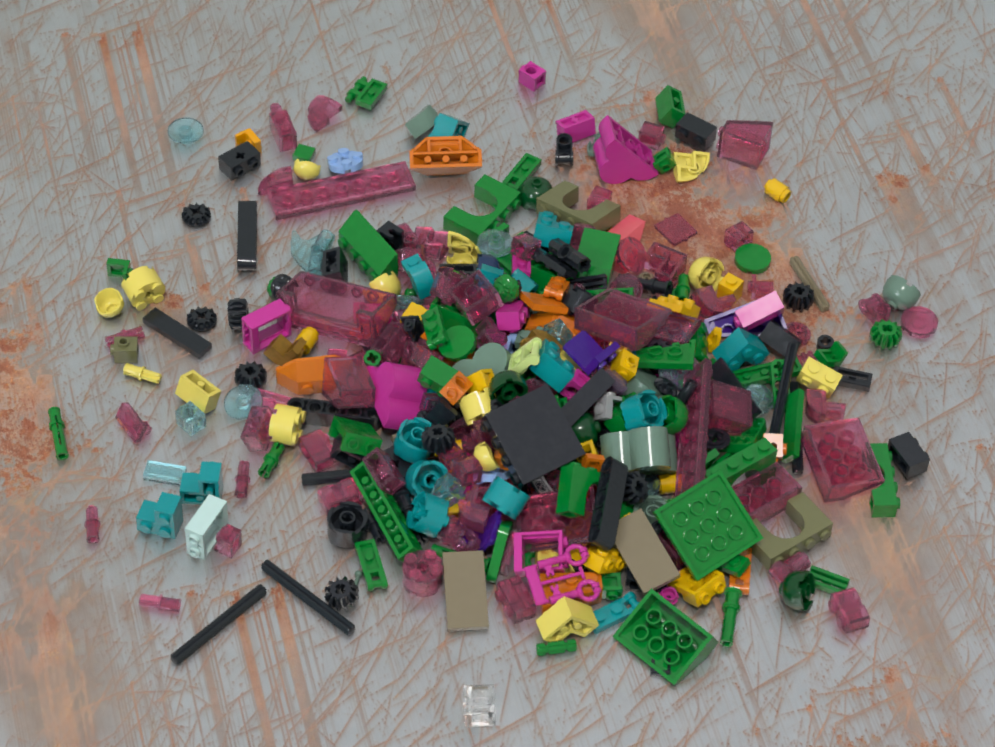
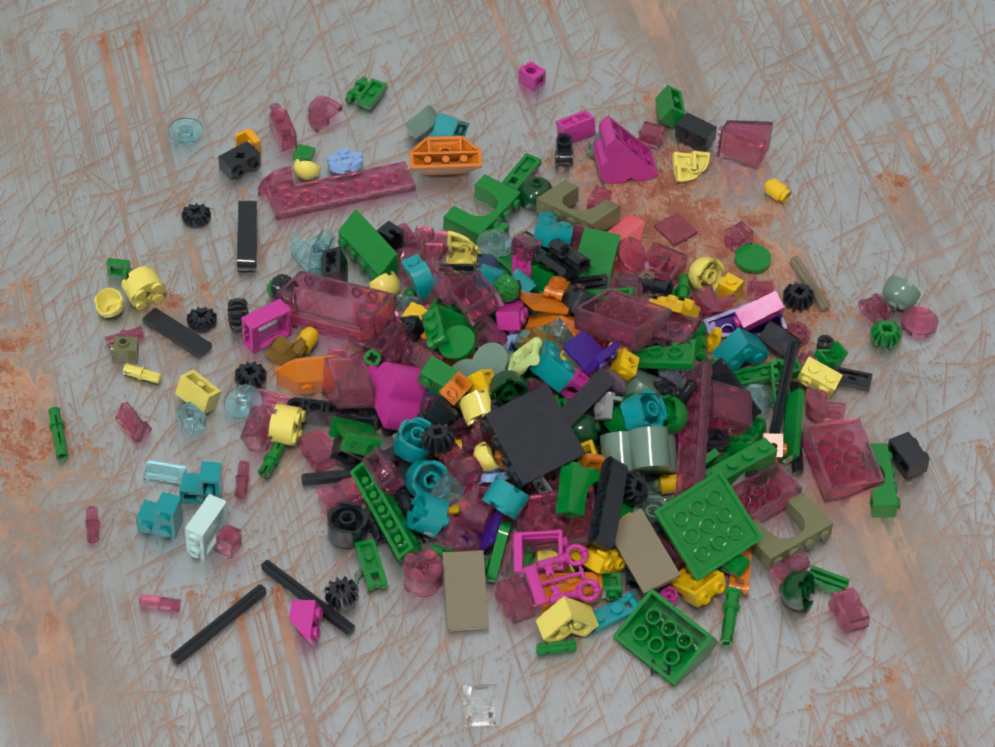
green bracket [653,147,677,175] -> none
none -> dark pink slope [289,600,323,647]

